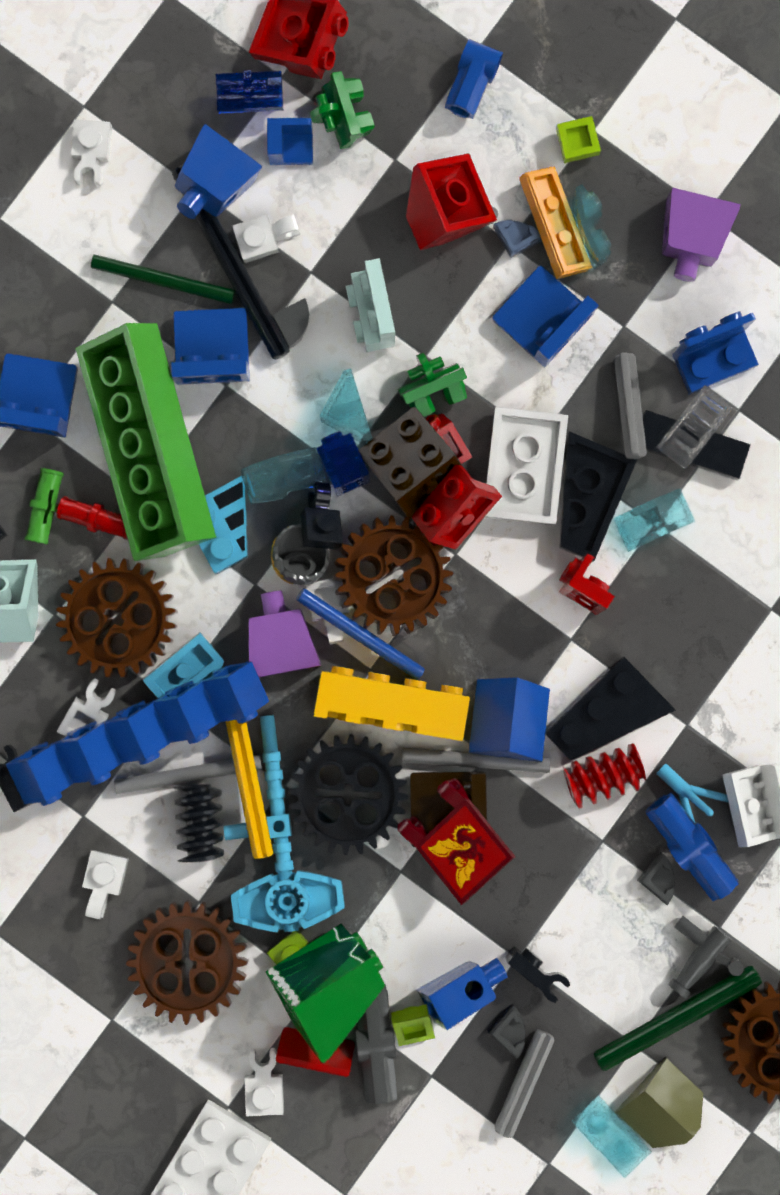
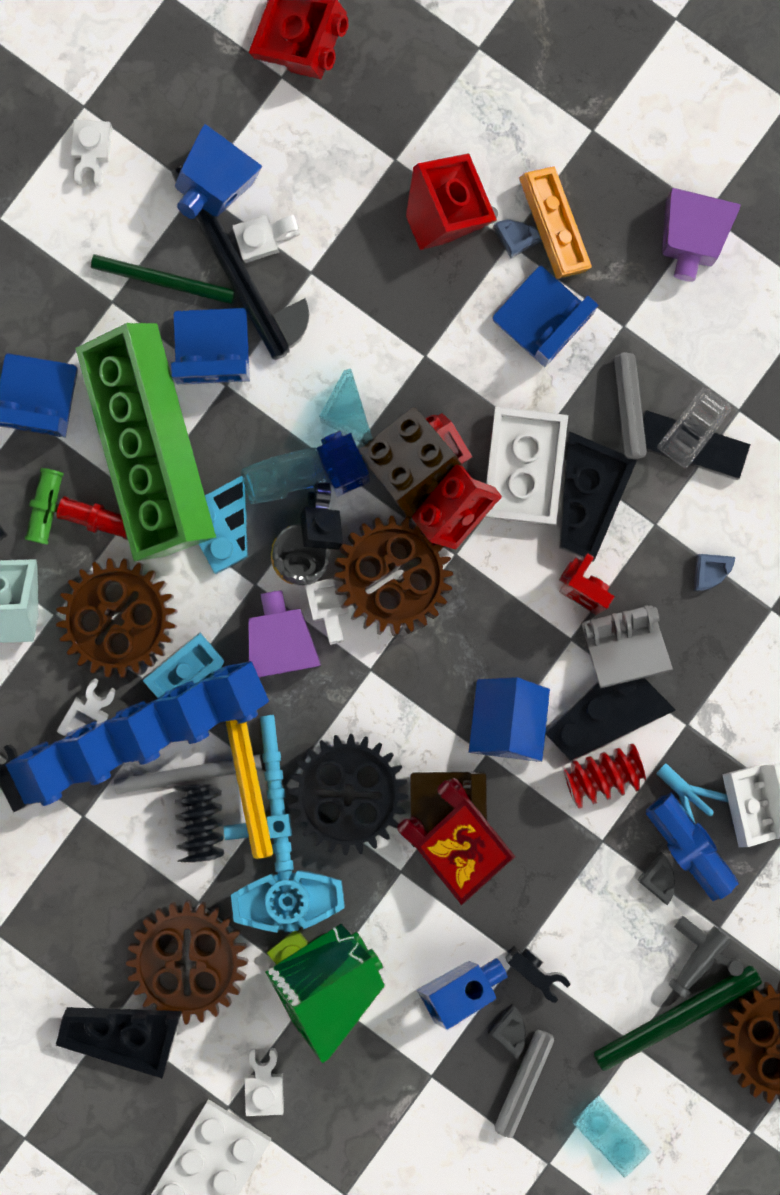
white plate [82,850,129,919] -> none
clear blue hips [216,69,284,113] -> none
blue panel [267,118,313,165] -> none
red slope [275,1027,355,1077] -> none
blue bar [296,588,425,680] -> none
green hips [310,71,375,149] -> none
yellow wedge [314,666,470,741] -> none
light aqua plate [345,258,395,352] -> none
dark grey piece [356,984,398,1104] -> none
lime plate [390,1004,435,1046] -> none
green hips [397,353,467,417] -> none
light grey bar [402,748,551,773] -> none
blue piece [445,39,503,119] -> none
lime plate [556,116,601,163] -> none
clear light blue slope [572,184,611,269] -> none
clear light blue slope [613,488,695,552] -> none
olive slope [615,1057,704,1148] -> none
blue bracket [672,311,759,394] -> none
none -> black wing [55,1007,182,1078]
none -> light grey hinge [581,605,673,688]
none -> sand blue tile [694,554,735,591]

